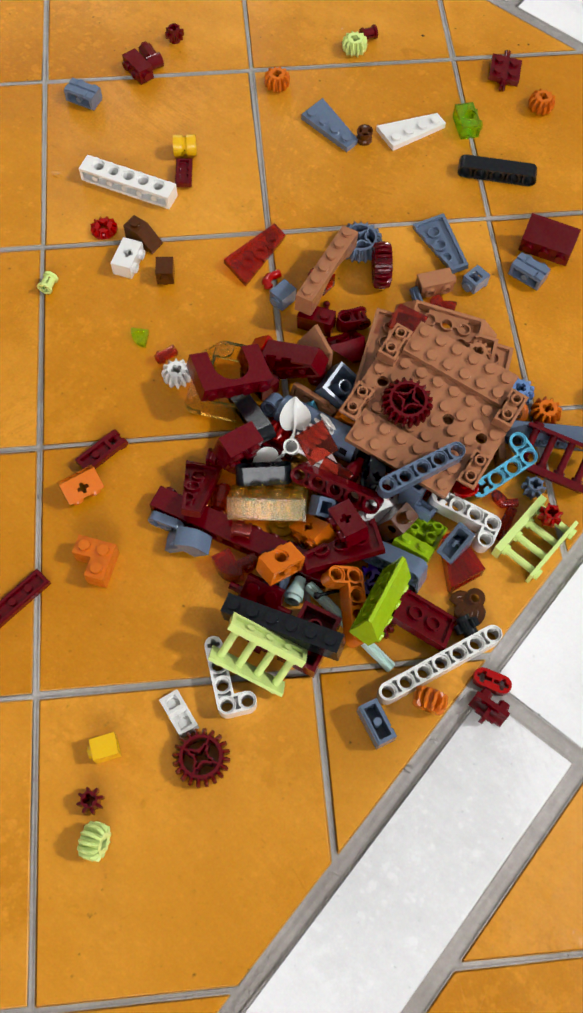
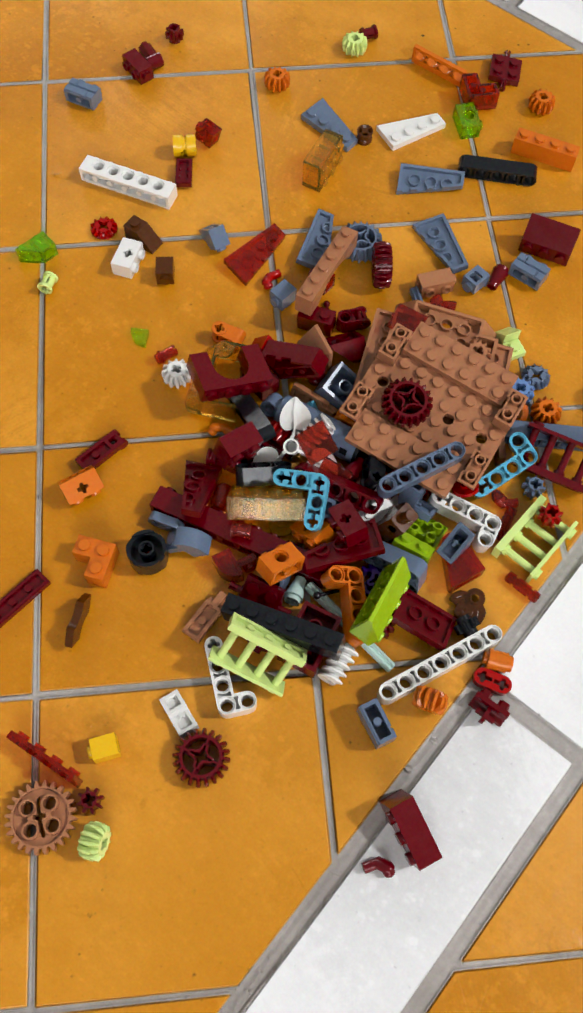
none -> nougat gear [4,780,78,856]
none -> clear red wing [6,730,83,788]
none -> clear neon green slope [15,231,58,263]
none -> reddish brown tile [65,593,91,648]
none -> black brick [126,530,169,575]
none -> nougat hinge [182,591,227,644]
none -> clear red brick [195,118,222,148]
none -> sand blue slope [199,224,231,252]
none -> orange arm [207,423,234,436]
none -> orange piece [212,321,246,351]
none -> medium azure beam [273,468,330,531]
none -> sand blue wing [296,208,334,270]
none -> clear yellow brick [302,129,344,192]
none -> white piece [317,642,359,686]
none -> dark red arm [361,856,395,878]
none -> dark red wedge [379,789,443,871]
none -> sand blue wing [396,163,465,195]
none -> orange fence [411,44,471,88]
none -> clear red brick [459,73,500,112]
none -> orange brick [482,648,514,673]
none -> dark red cone [487,264,509,291]
none -> yellowish green slope [495,327,526,361]
none -> clear red axle [504,571,541,603]
none -> orange brick [510,127,581,172]
none -> sand blue gear [521,363,551,390]

